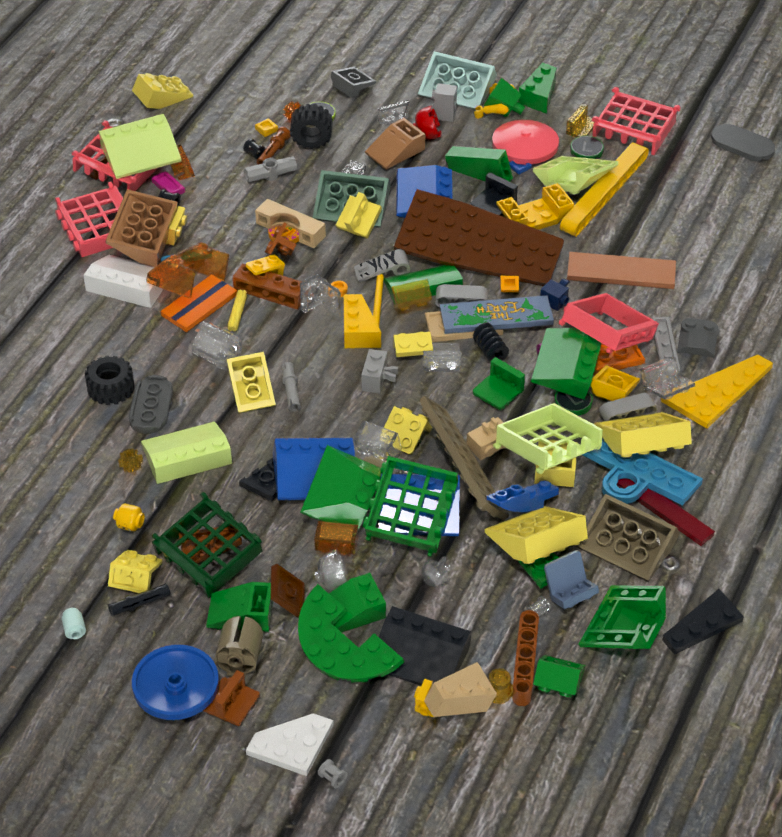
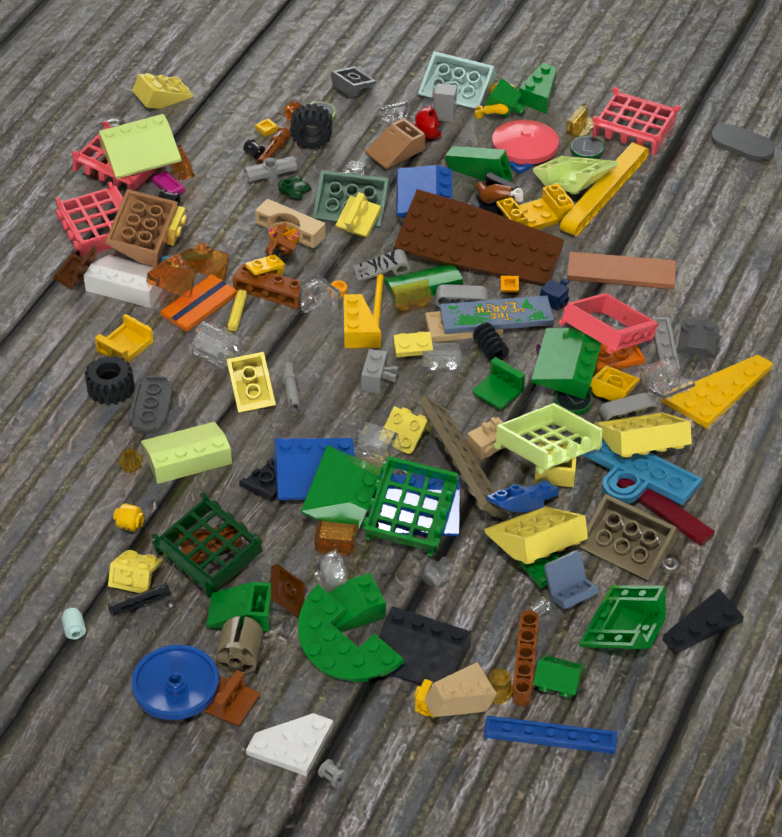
none -> reddish brown bracket [54,246,97,290]
none -> yellow panel [95,314,154,362]
none -> dark green plate [278,176,312,199]
none -> dark orange arm [475,182,524,204]
none -> blue tile [484,716,617,754]

